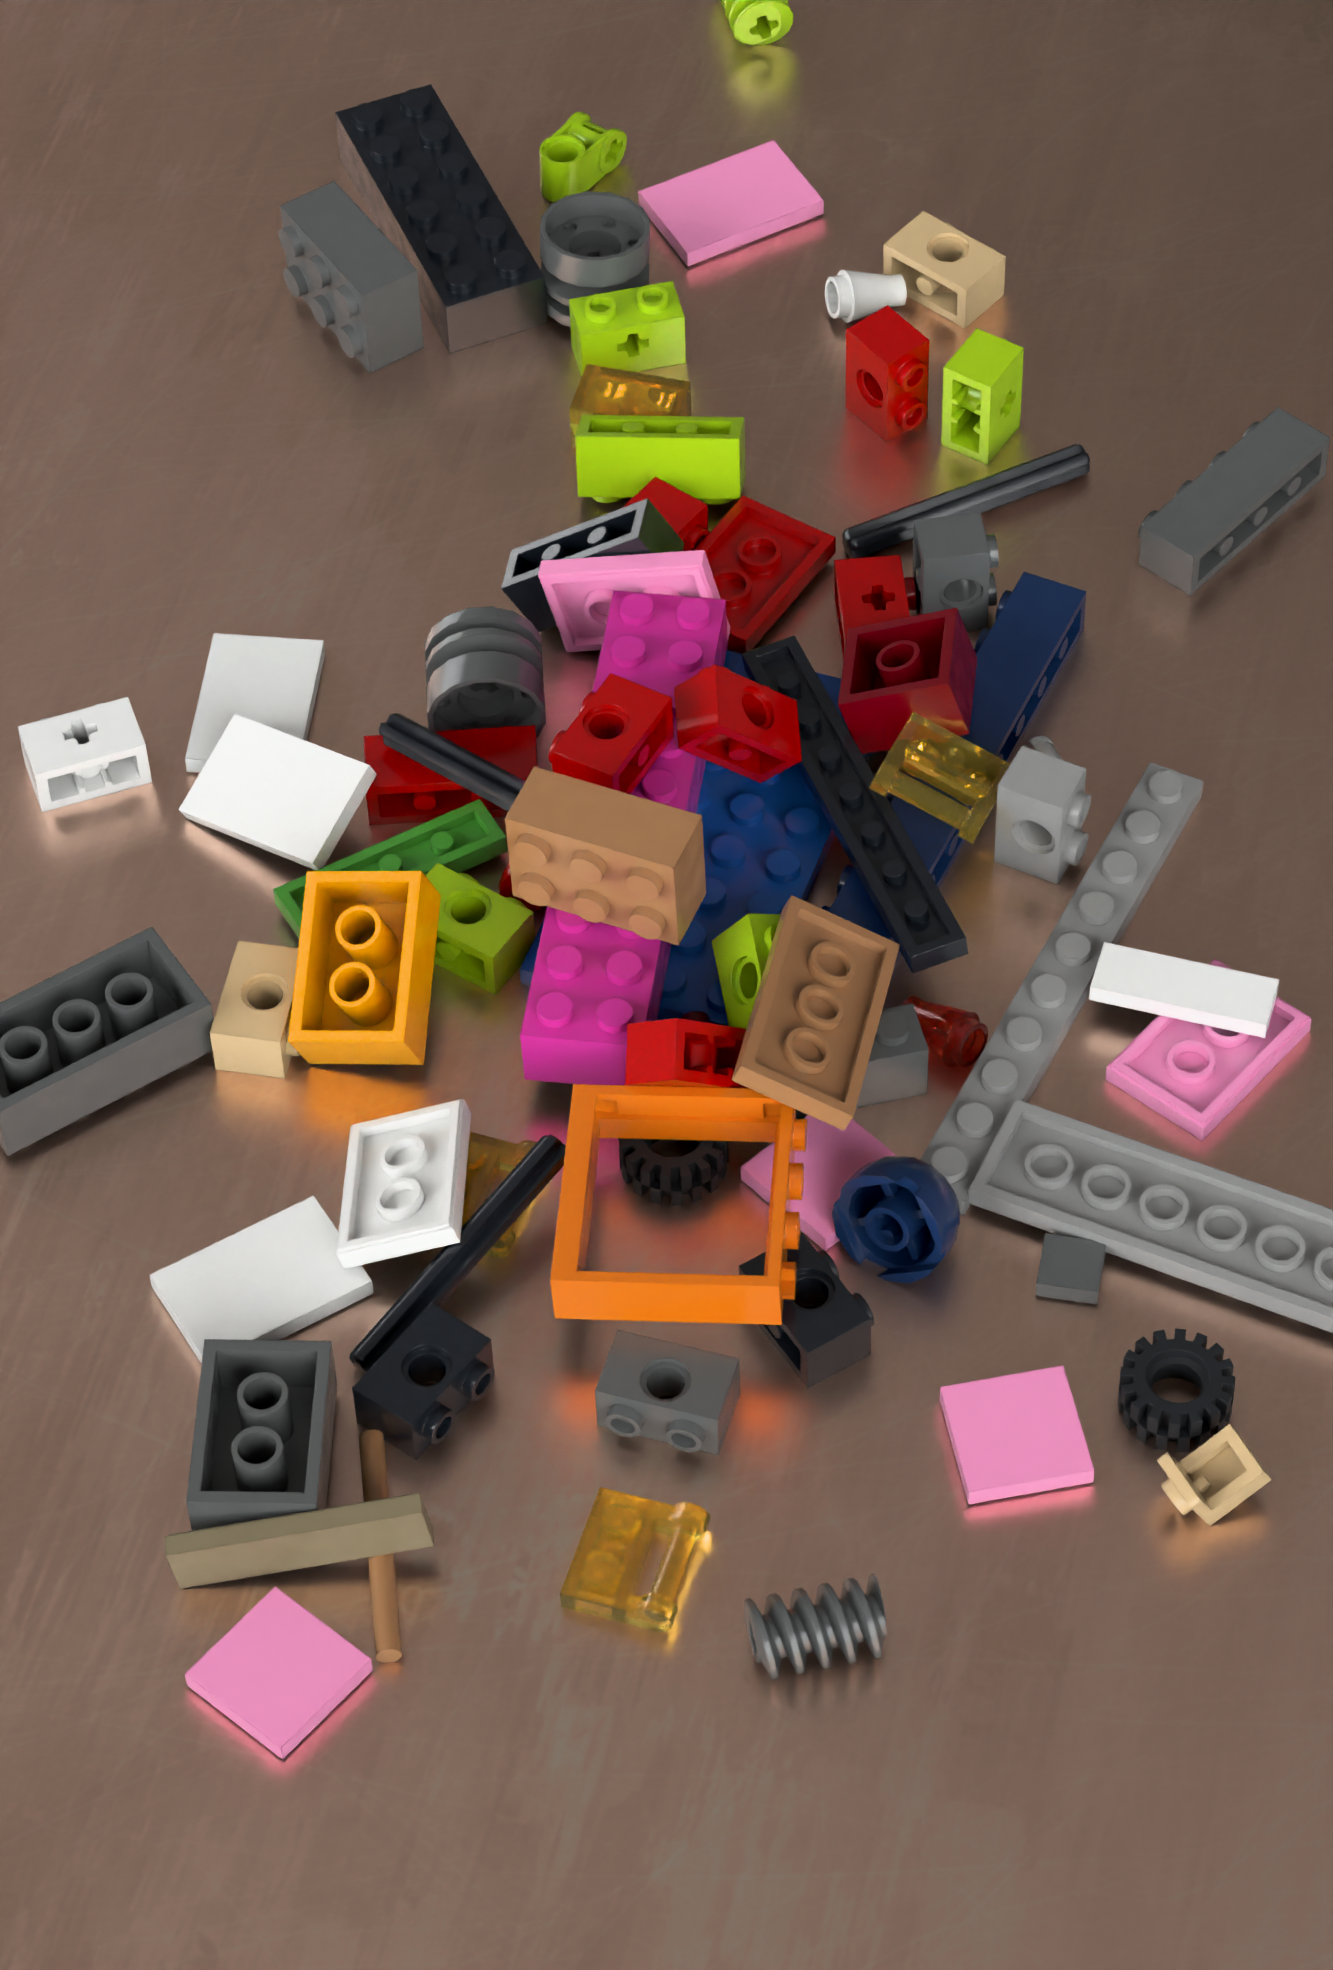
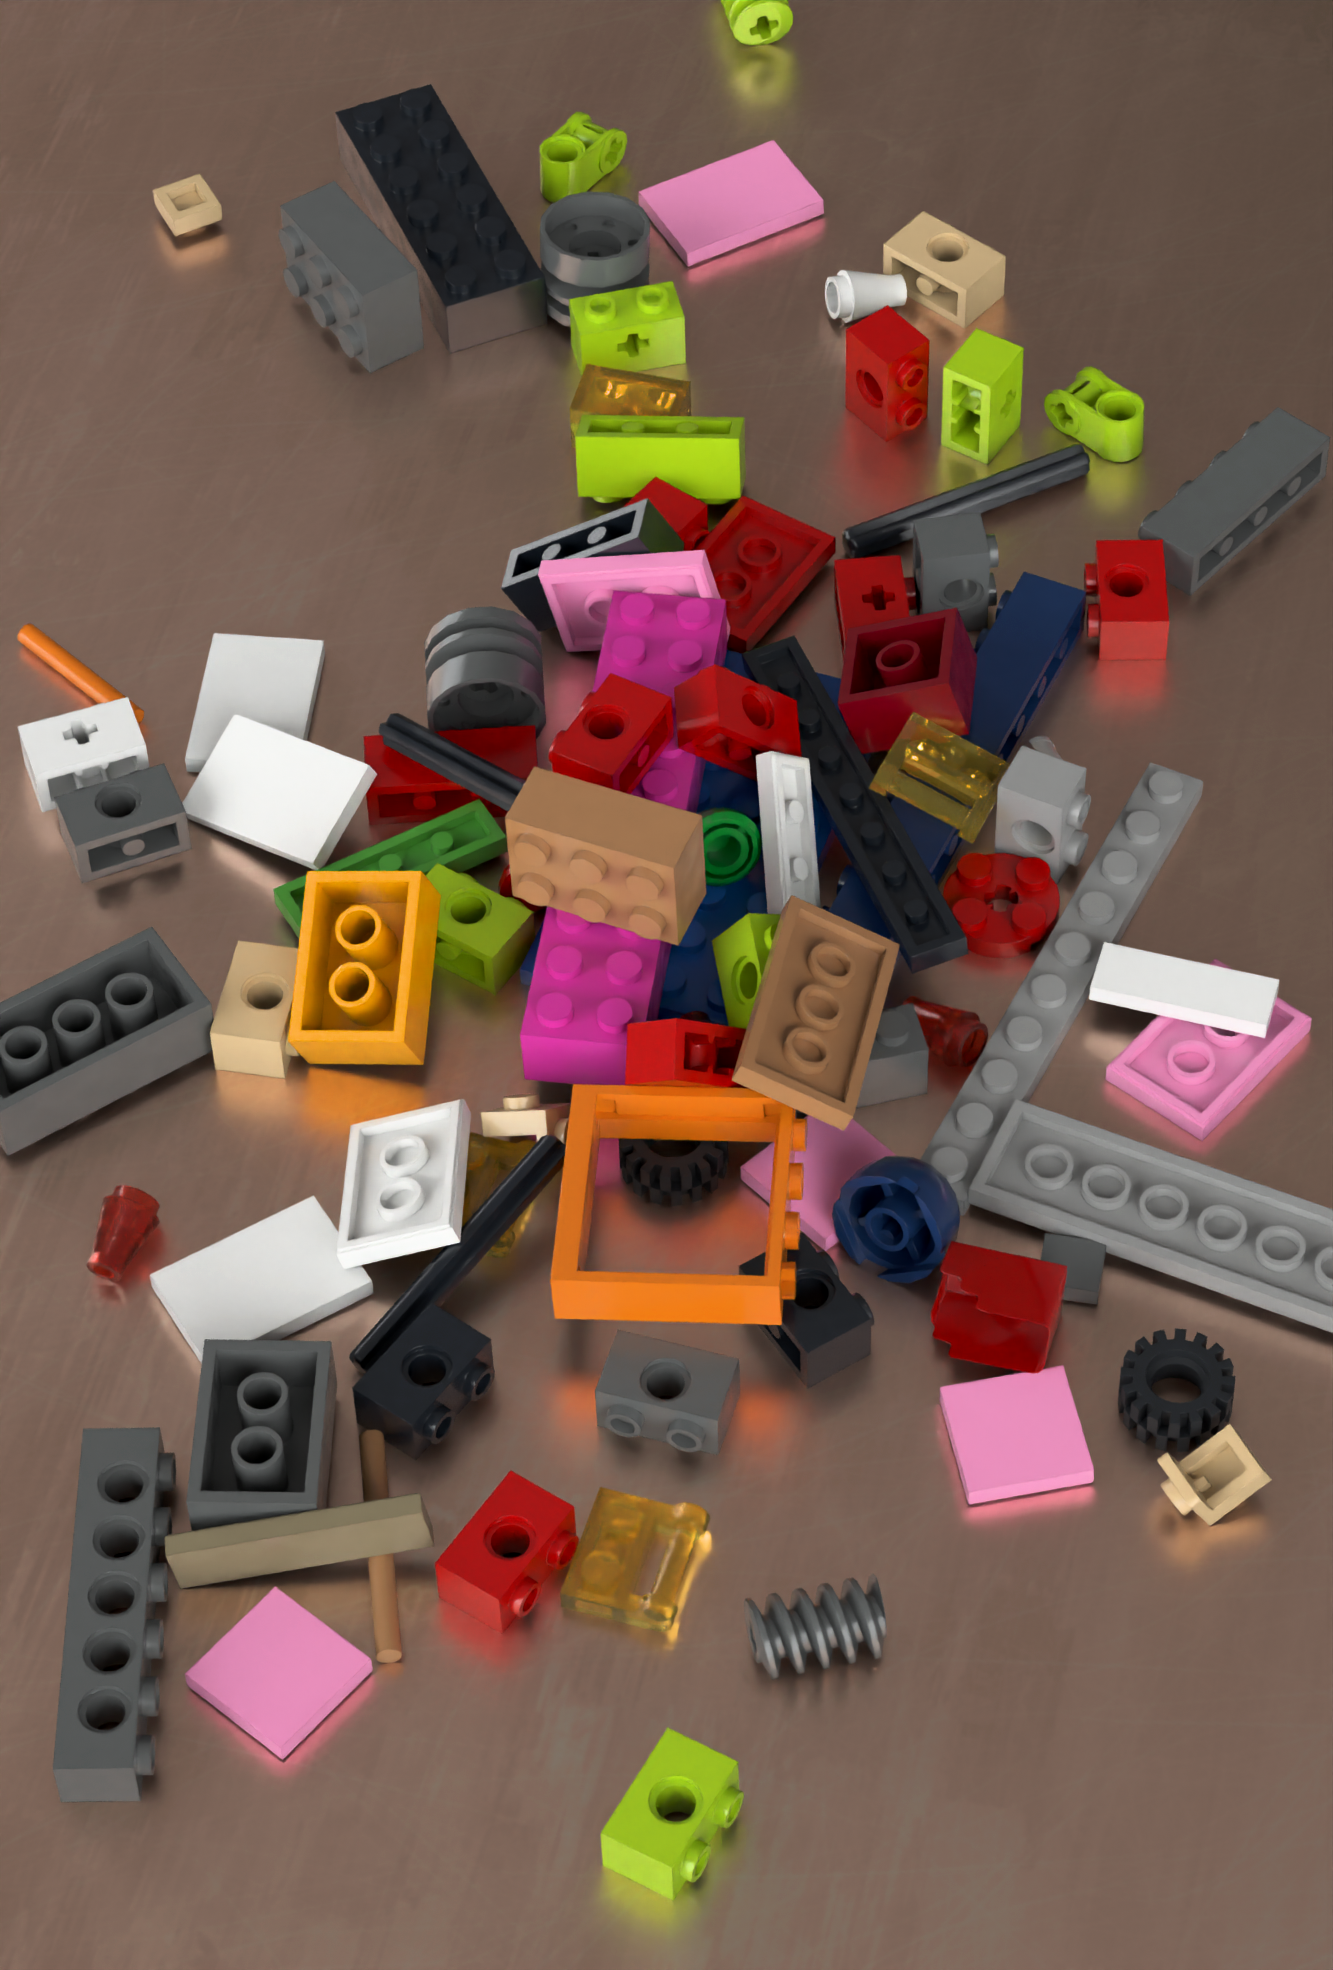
none -> orange bar [17,623,144,725]
none -> dark grey brick [53,1427,176,1802]
none -> dark grey brick [54,763,192,883]
none -> clear red cone [86,1185,160,1281]
none -> tan plate [153,174,223,236]
none -> red brick [435,1470,579,1634]
none -> tan bracket [481,1094,571,1168]
none -> lime brick [601,1727,744,1901]
none -> green brick [699,807,762,886]
none -> white tile [755,751,821,914]
none -> red piece [931,1241,1068,1373]
none -> red plate [943,853,1060,958]
none -> lime piece [1044,366,1144,462]
none -> red brick [1084,539,1169,660]

